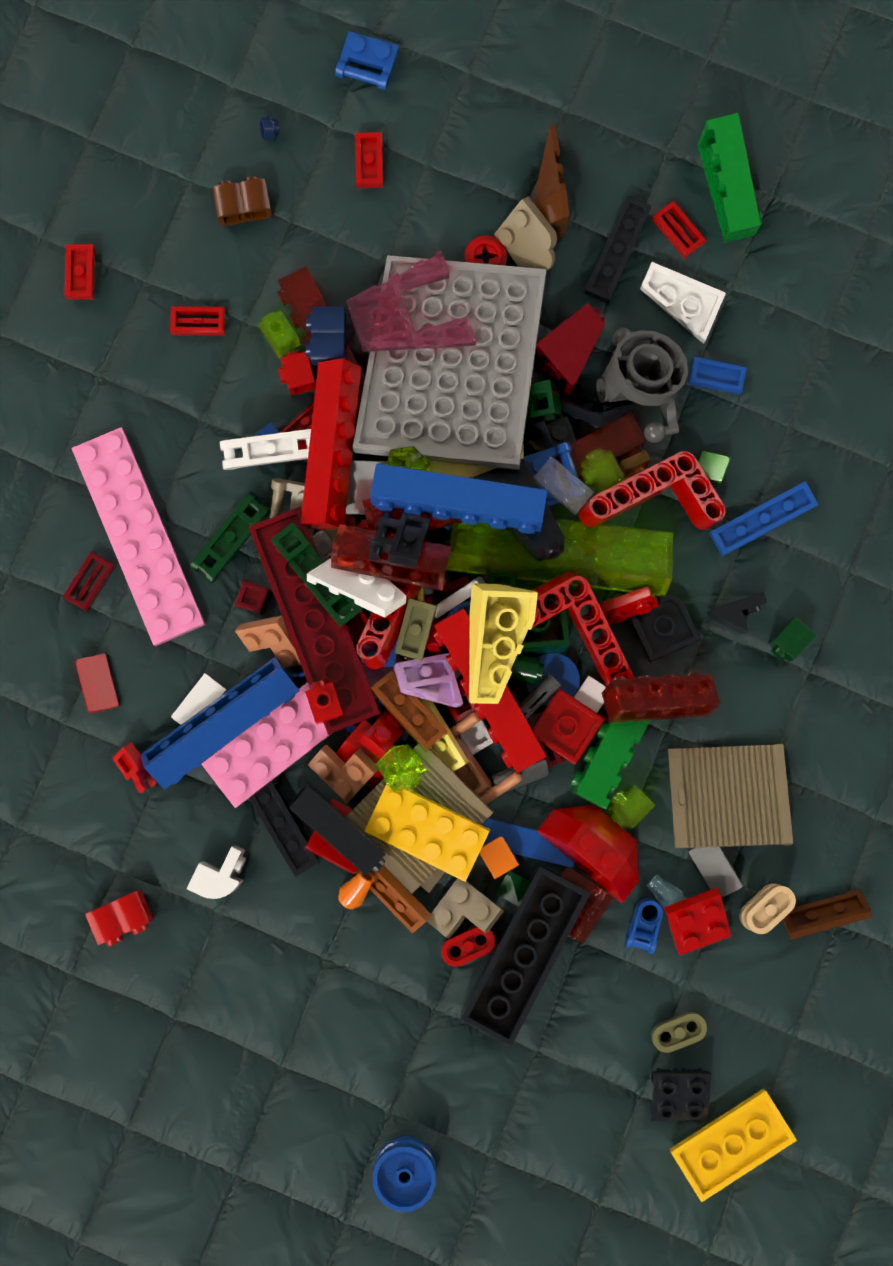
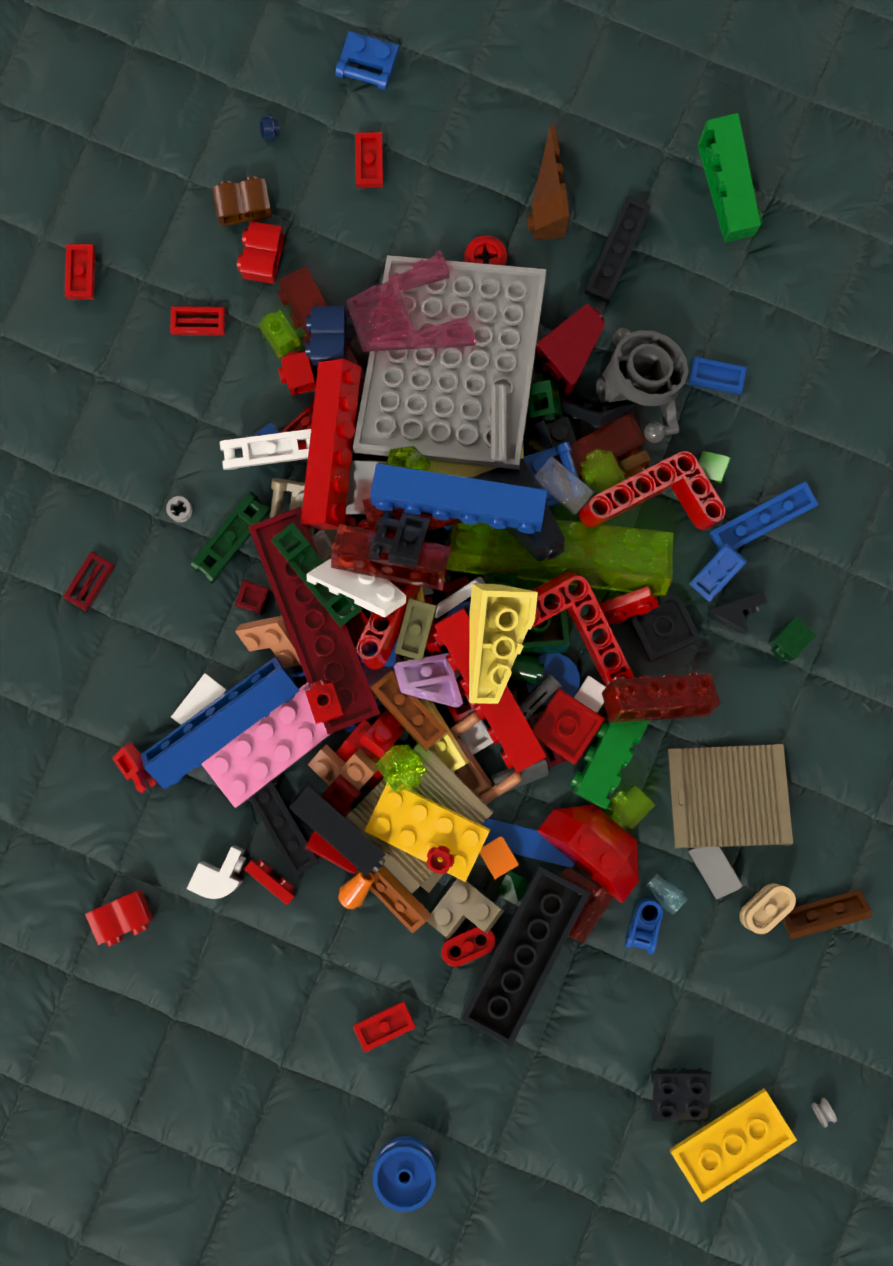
bright pink plate [72,427,206,646] -> none
slope [75,654,120,714] -> none
dark tan plate [494,197,557,271] -> none
white wing [640,262,726,344] -> none
olive plate [651,1012,707,1053] -> none
red tile [652,200,707,259] -> none
red plate [664,888,731,956] -> none
none -> light grey bush [166,496,193,523]
none -> red brick [237,221,284,284]
none -> red plate [244,859,297,905]
none -> dark red tile [323,774,361,812]
none -> red plate [353,1000,416,1053]
none -> red plate [426,846,454,874]
none -> light grey axle [491,384,507,464]
none -> blue plate [689,543,747,602]
none -> light grey bush [811,1098,837,1128]

